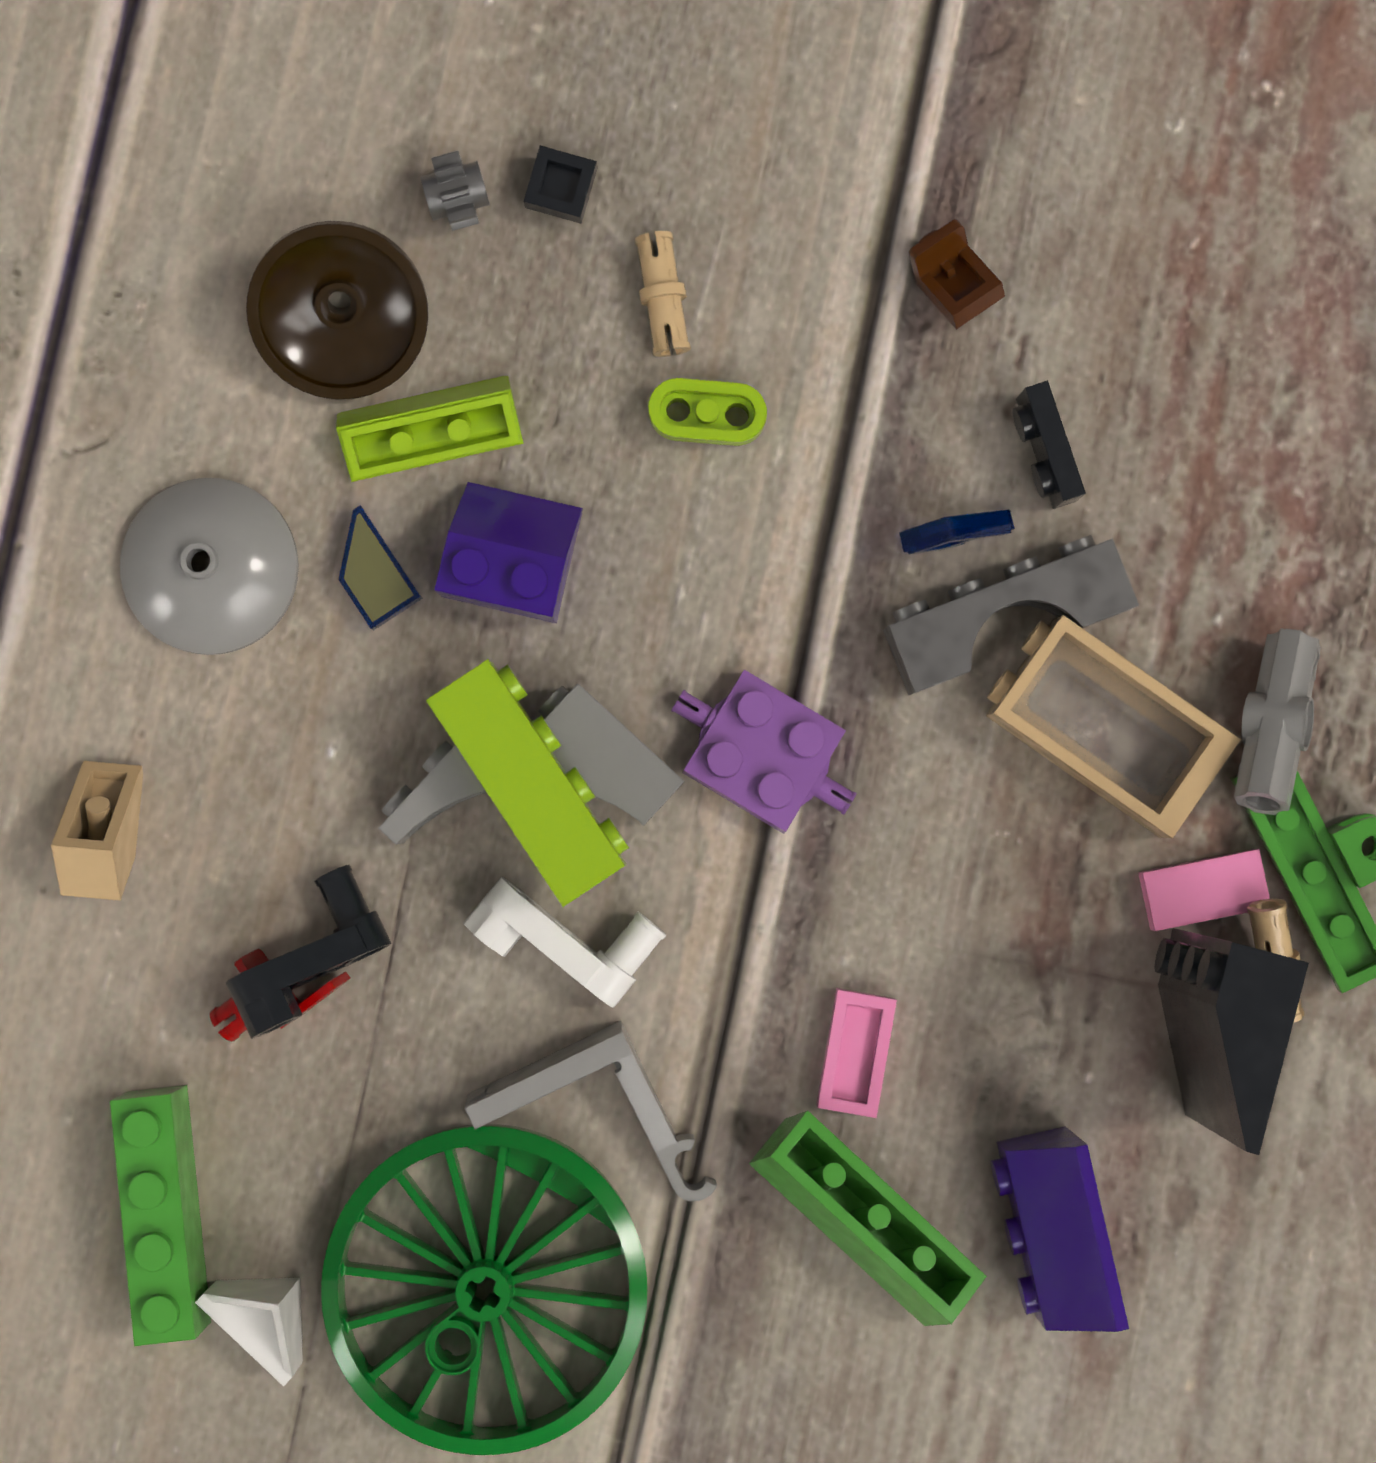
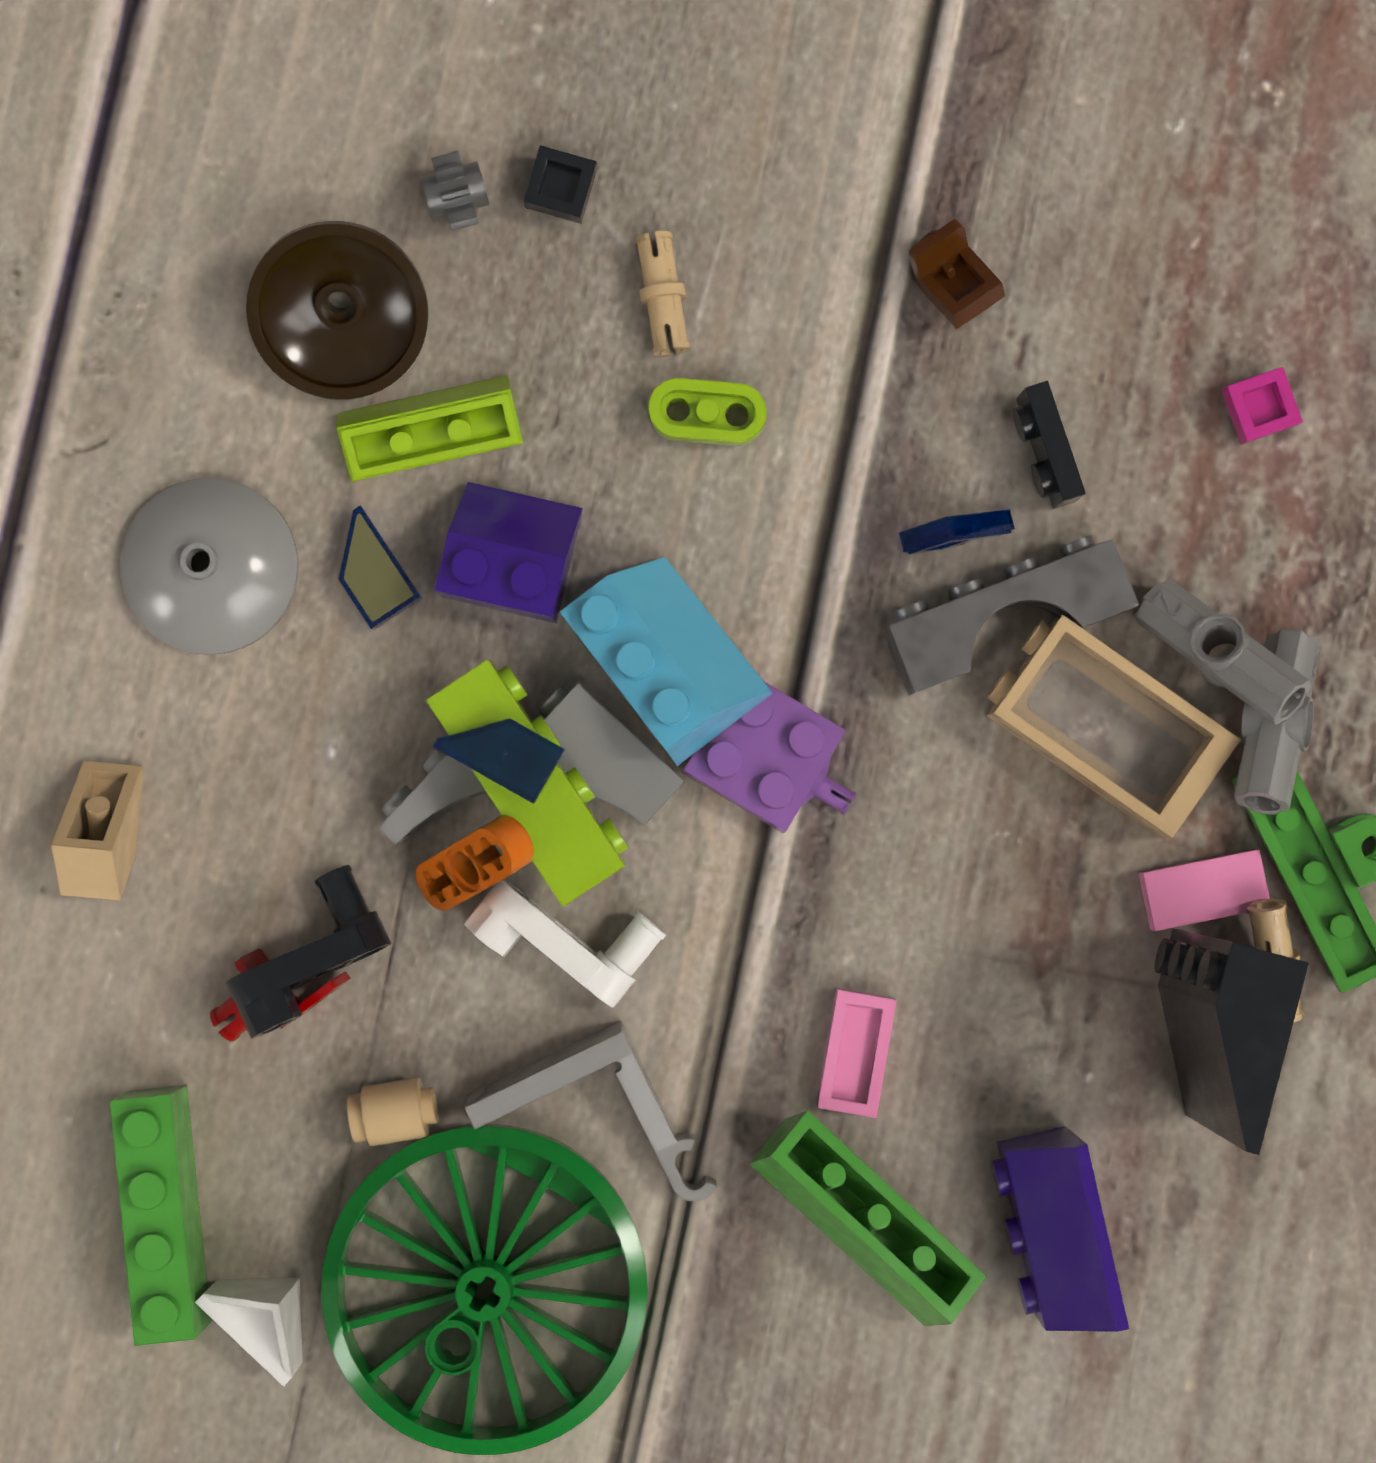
none -> tan brick [347,1077,439,1146]
none -> orange beam [415,815,534,911]
none -> tile [433,719,566,804]
none -> medium azure slope [560,557,772,766]
none -> light grey piece [1135,578,1311,726]
none -> dark pink plate [1221,367,1303,445]

